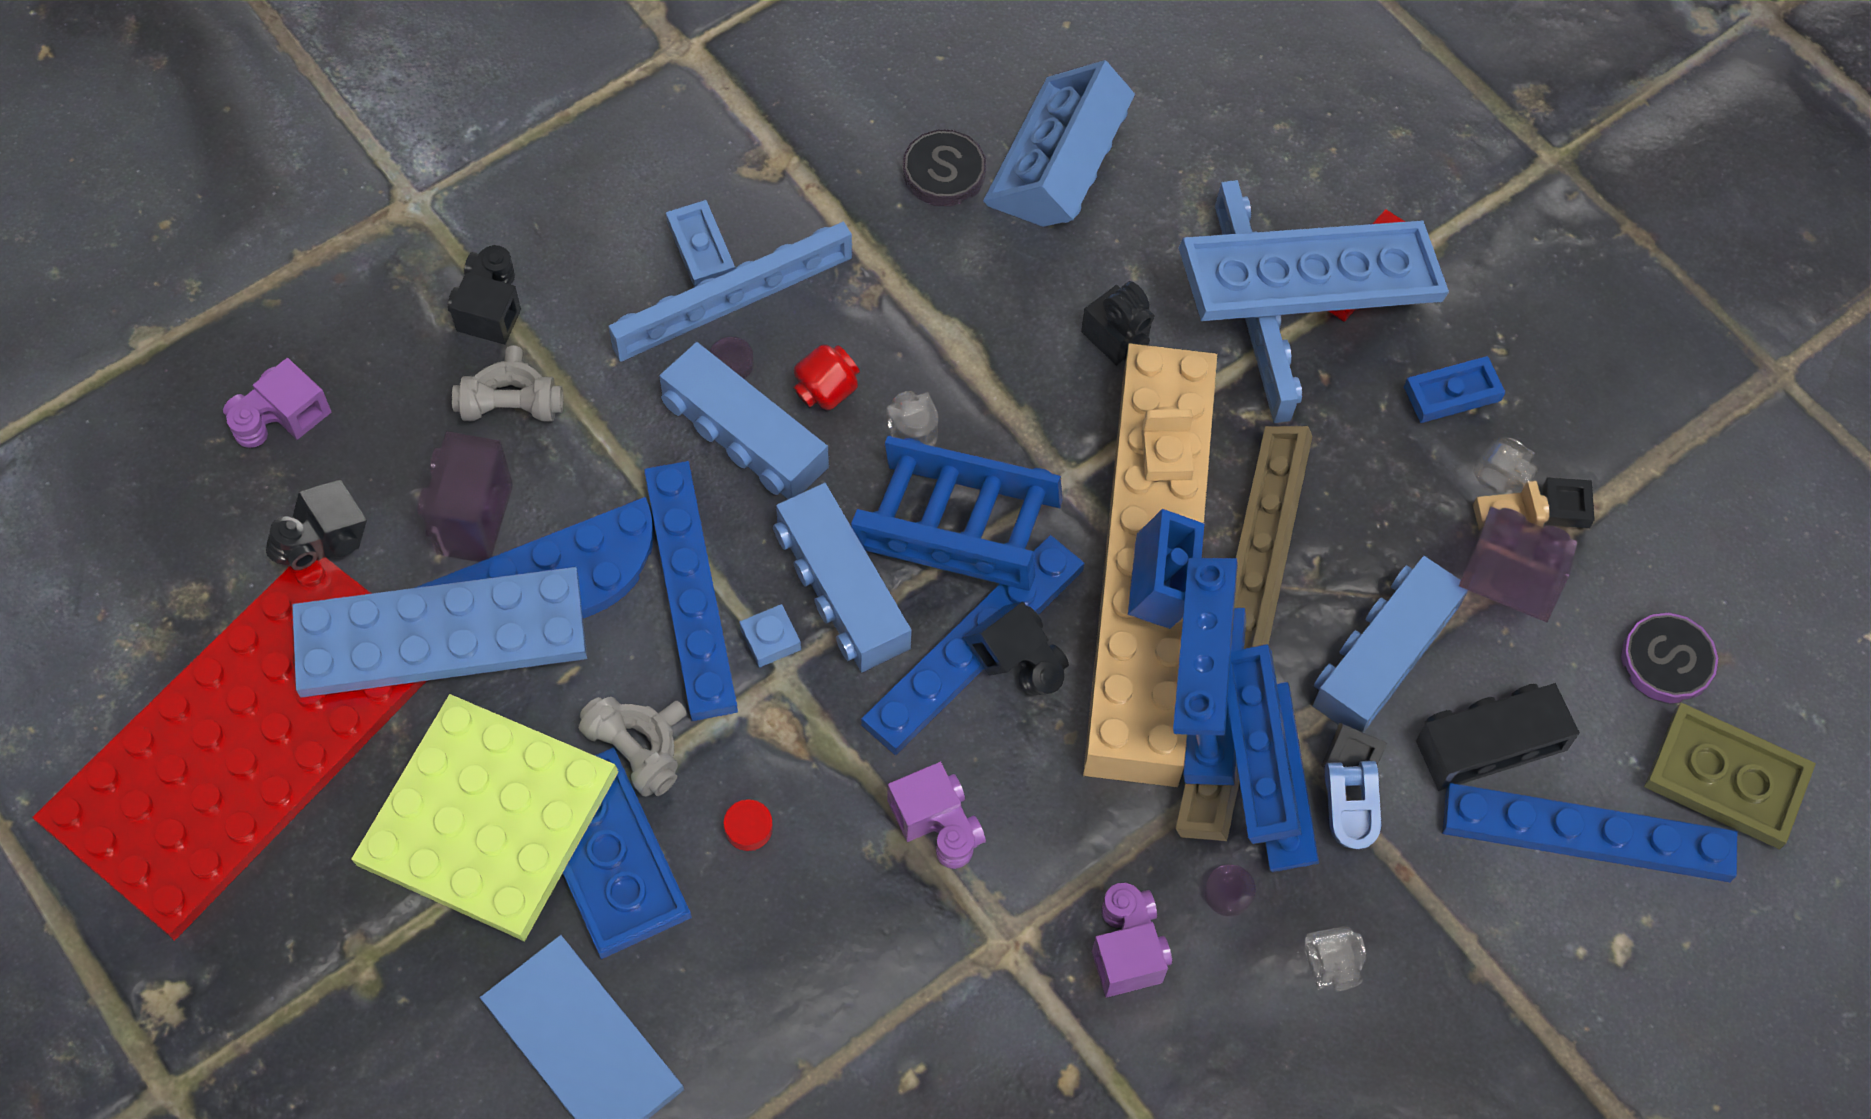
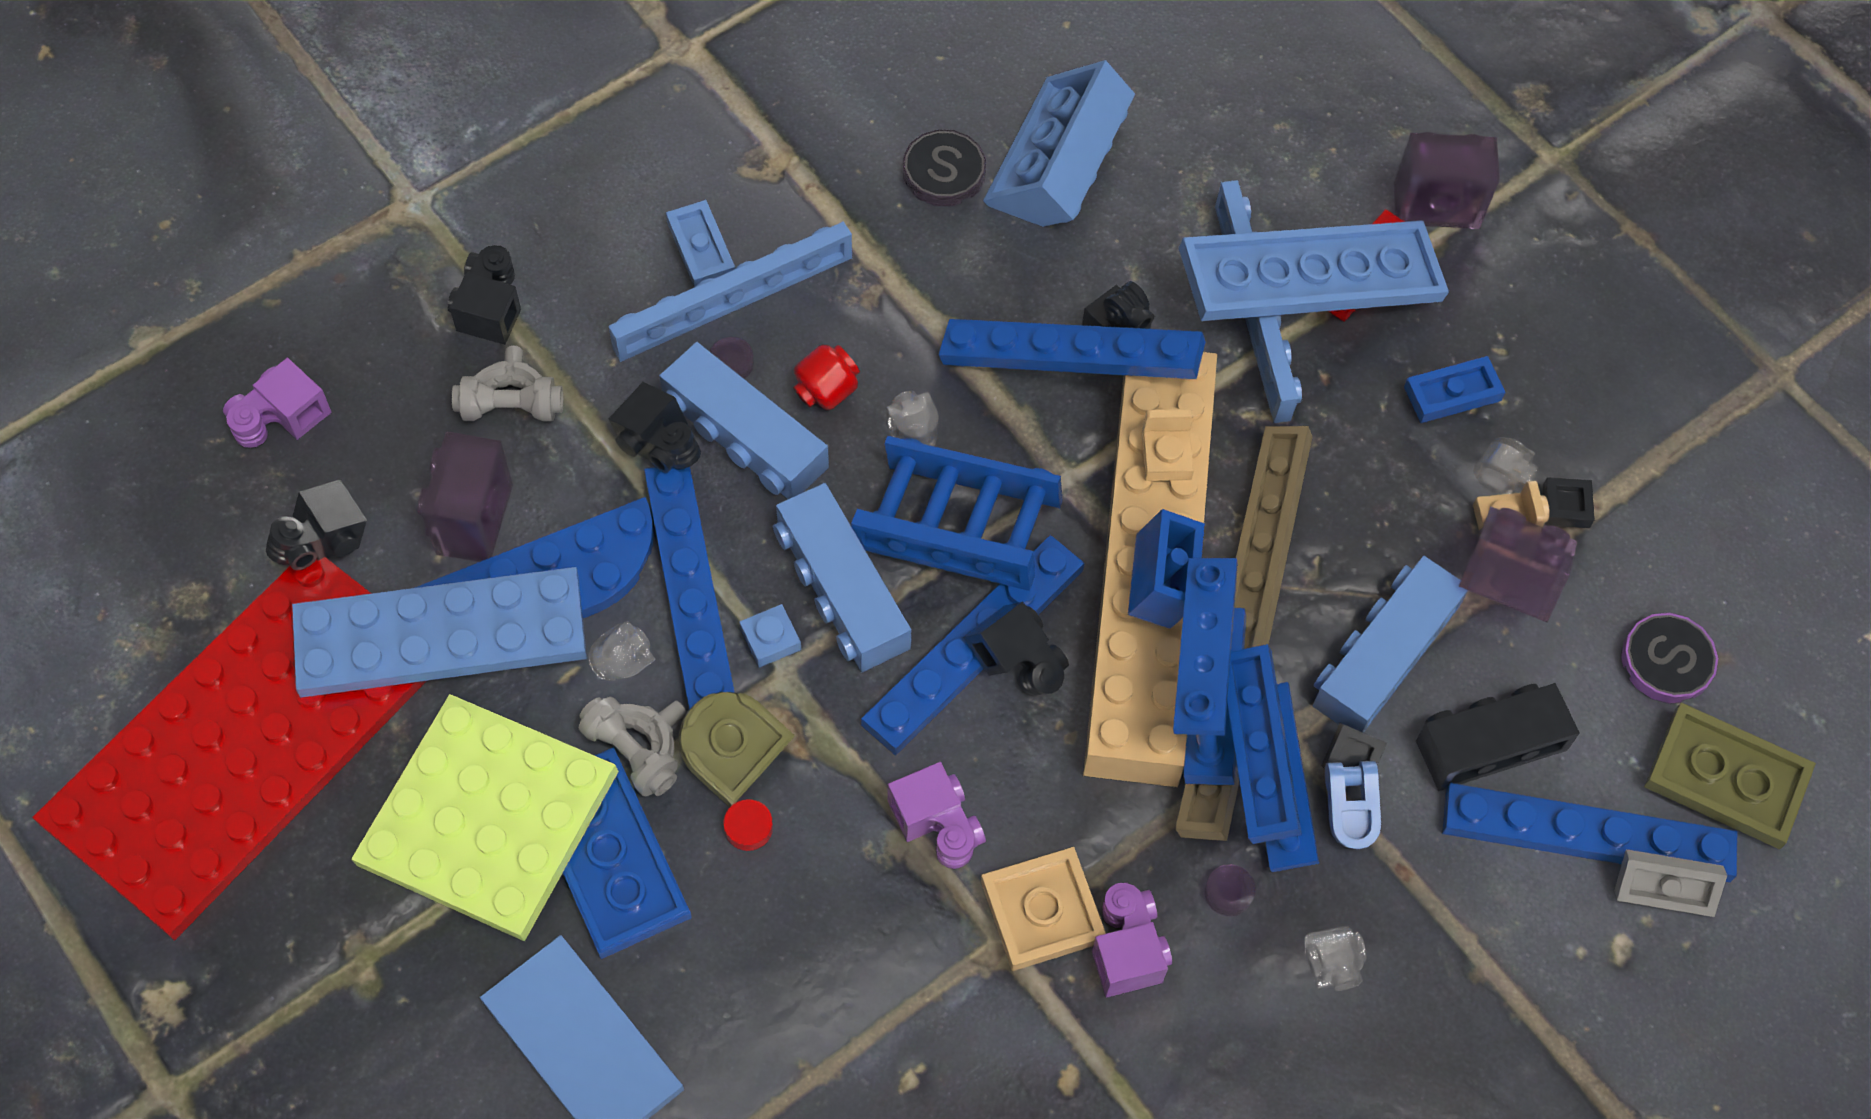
none -> clear plate [589,621,656,681]
none -> black brick [608,382,701,473]
none -> olive tile [679,692,795,807]
none -> blue plate [939,319,1206,379]
none -> tan plate [981,847,1106,971]
none -> clear purple brick [1394,132,1500,229]
none -> light grey plate [1614,849,1727,917]

